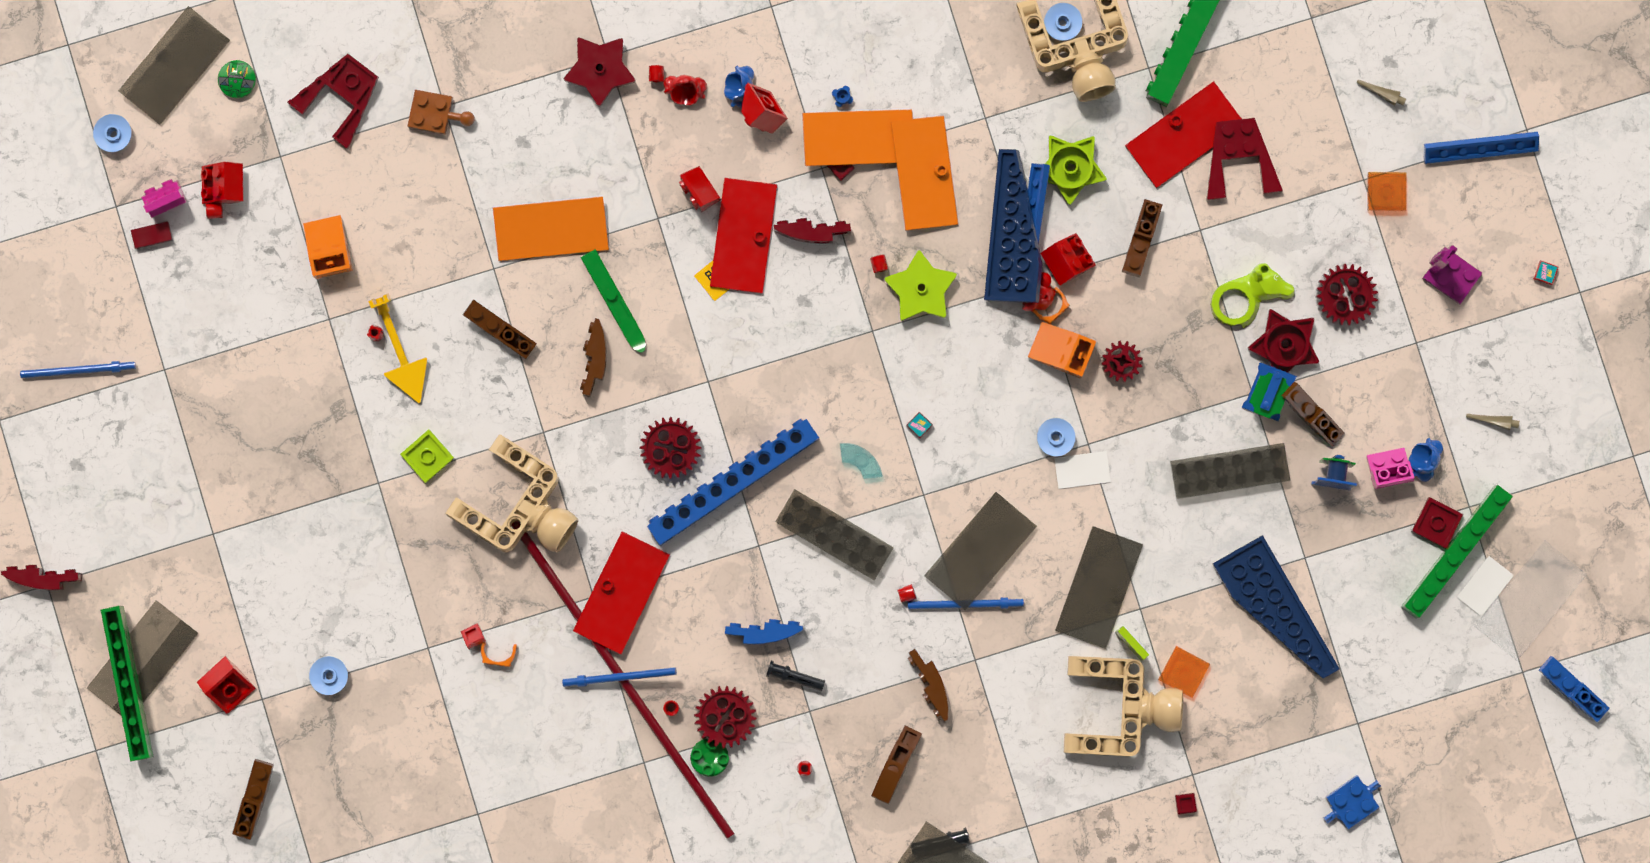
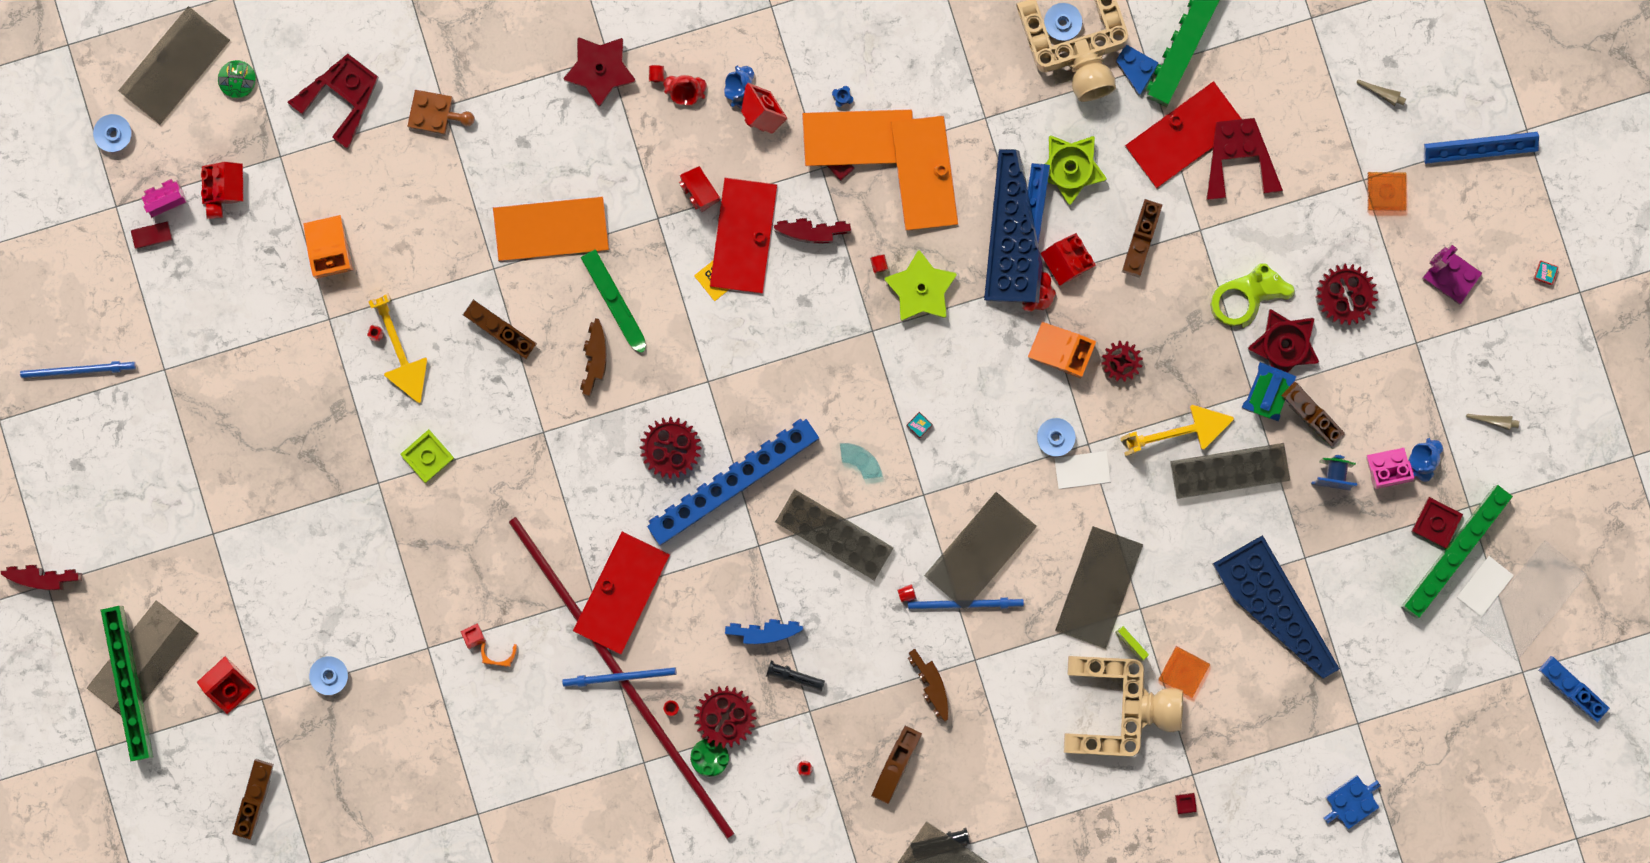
tan piece [445,434,579,553] -> none
orange cap [1032,287,1070,324] -> none
none -> blue wing [1116,45,1159,95]
none -> yellow piece [1120,405,1234,456]

